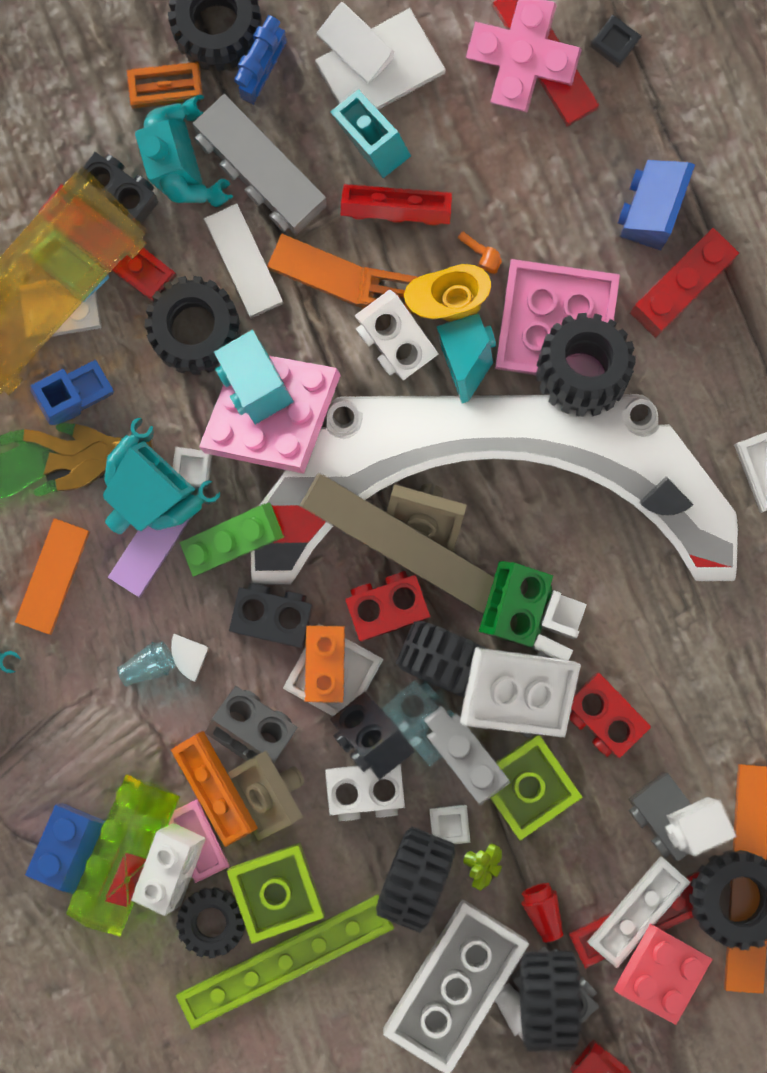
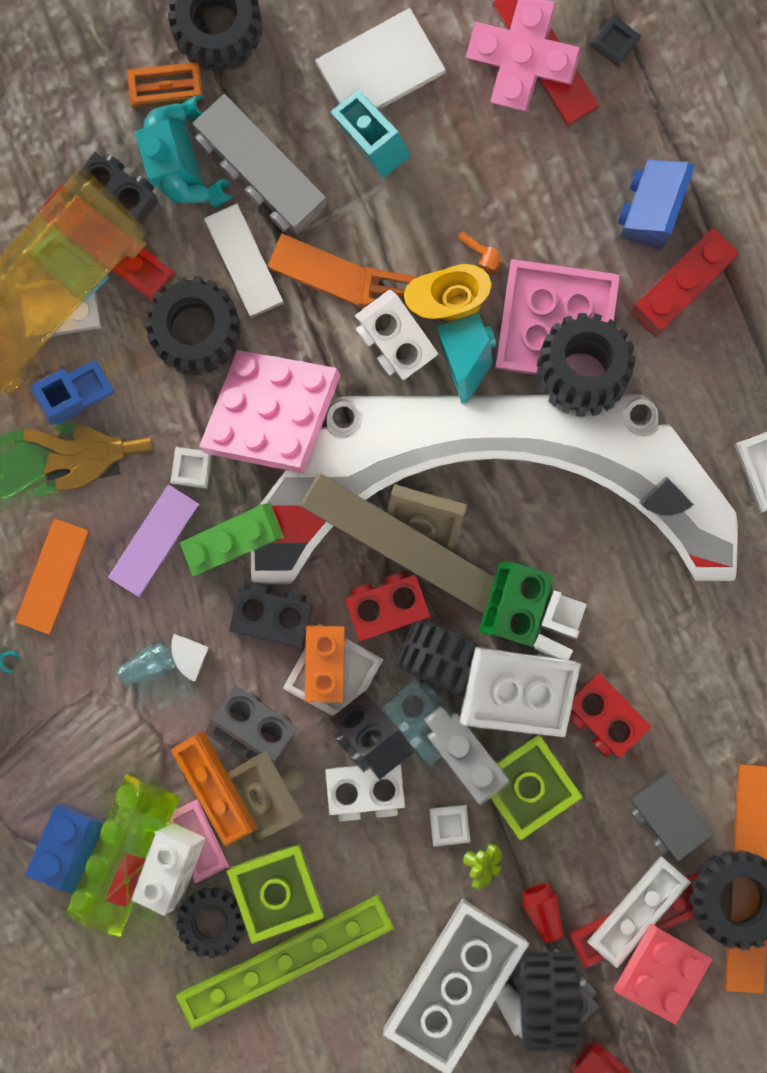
teal torso [103,418,220,534] -> none
brick [214,330,294,424] -> none
blue plate [234,15,287,105] -> none
white slope [317,2,394,84] -> none
red plate [340,184,452,225] -> none
black tyre [376,827,455,933] -> none
white brick [665,797,736,856] -> none

